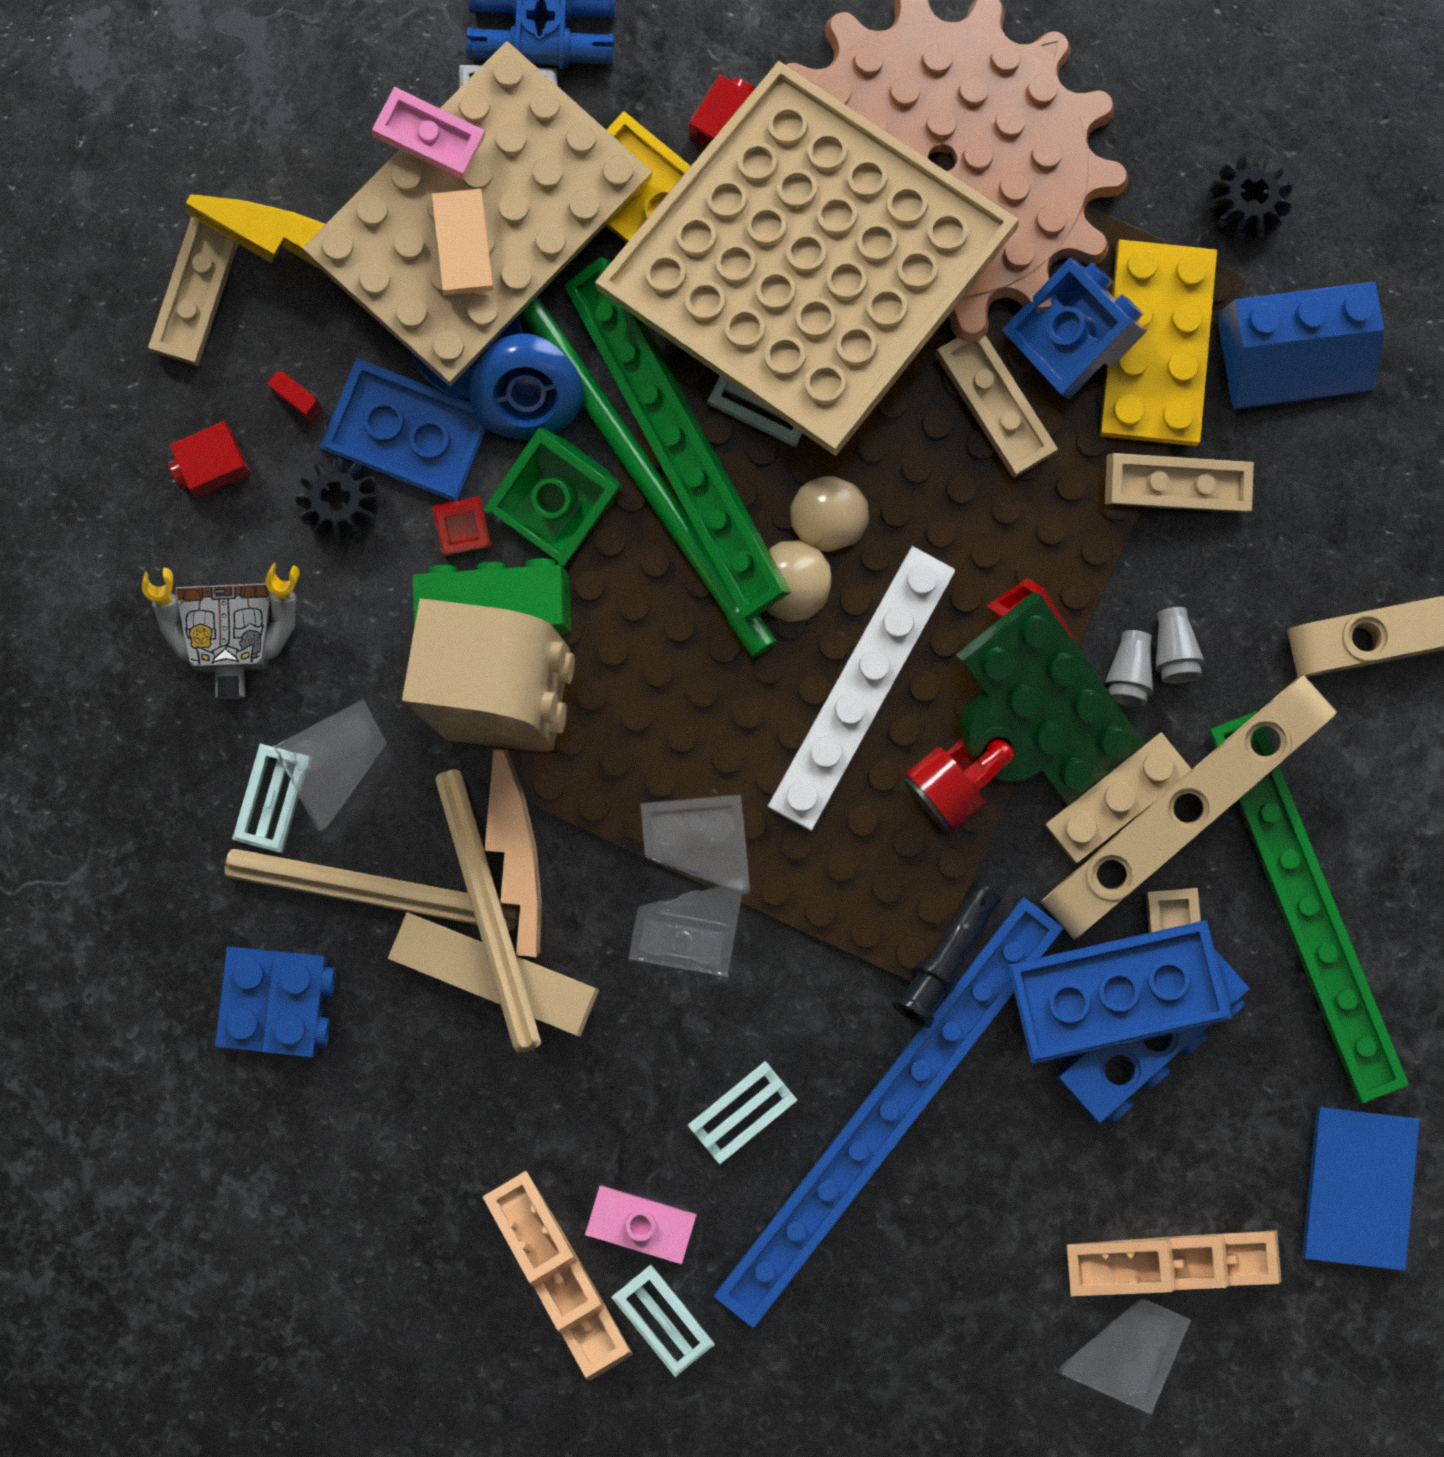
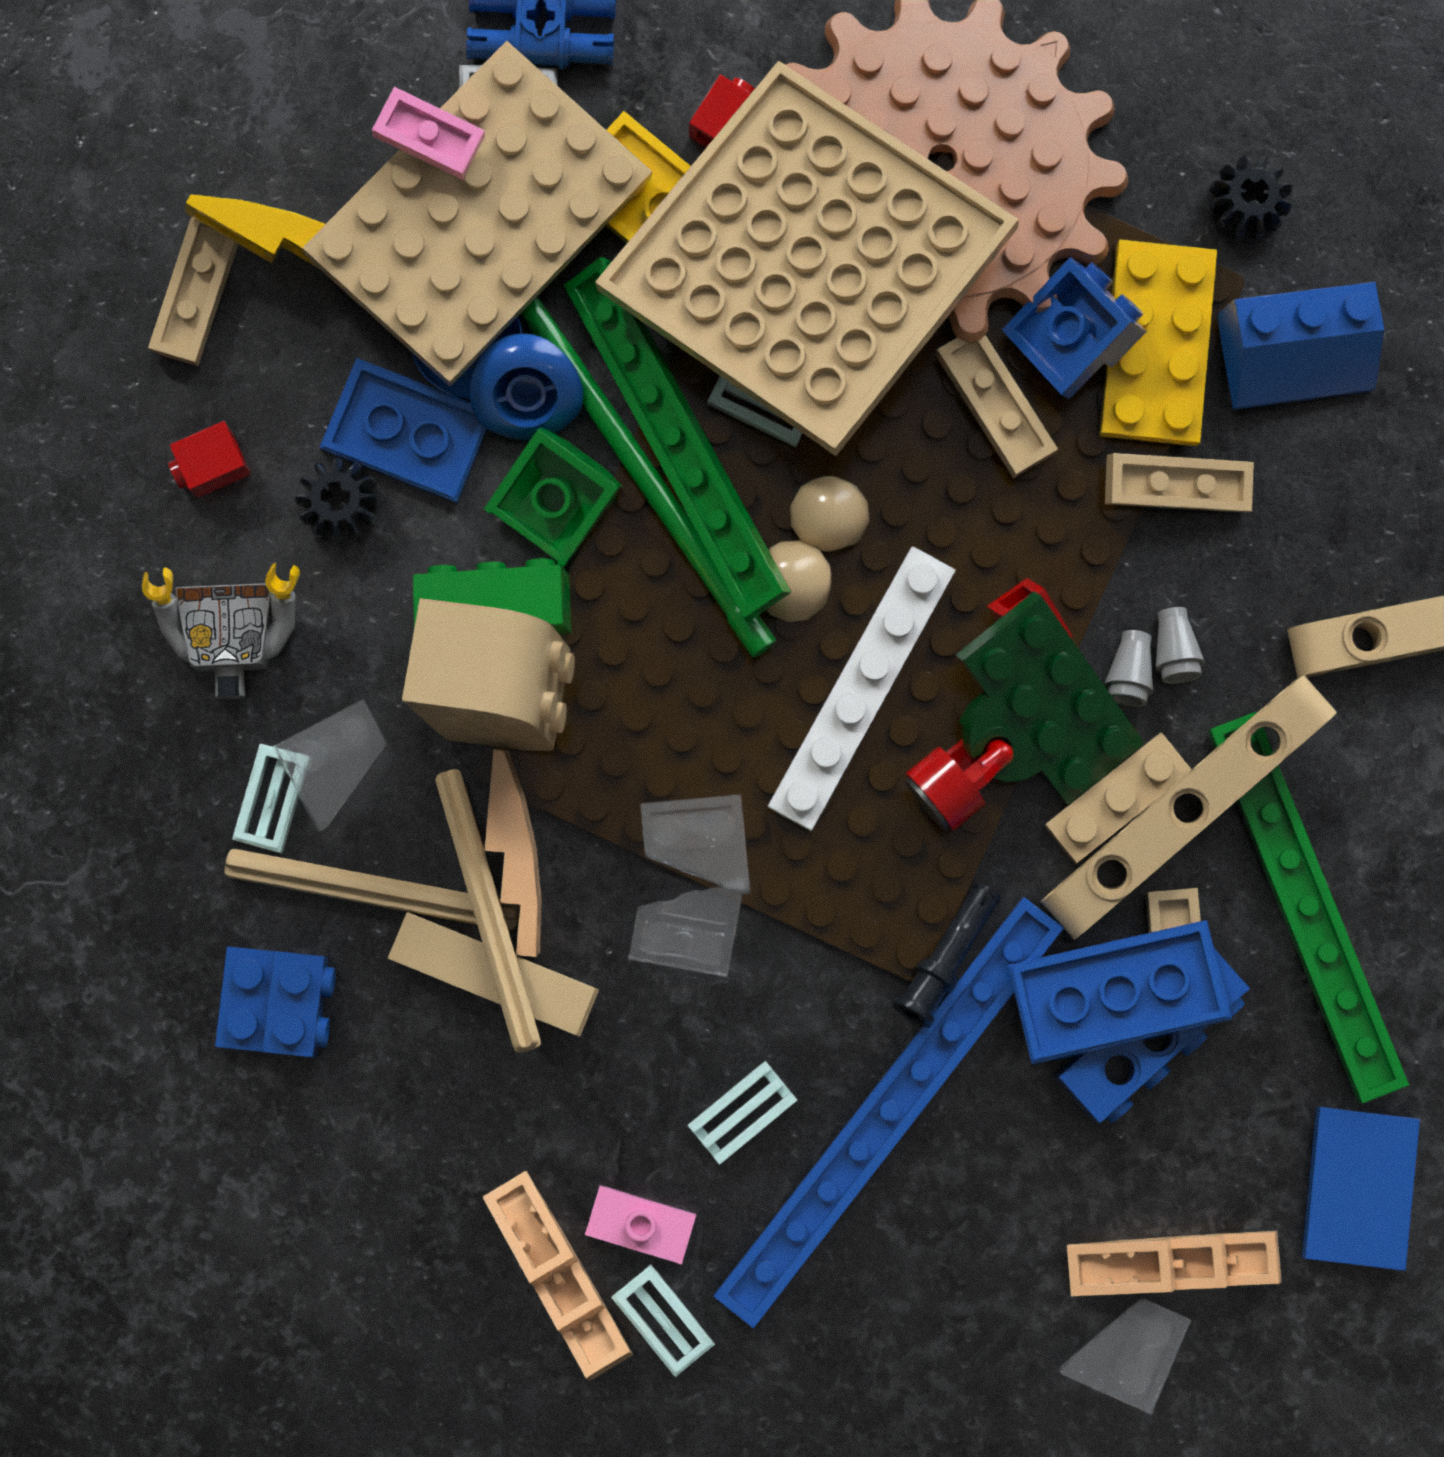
red tile [267,371,322,424] -> none
light nougat tile [431,189,493,295] -> none
red tile [432,496,491,557] -> none

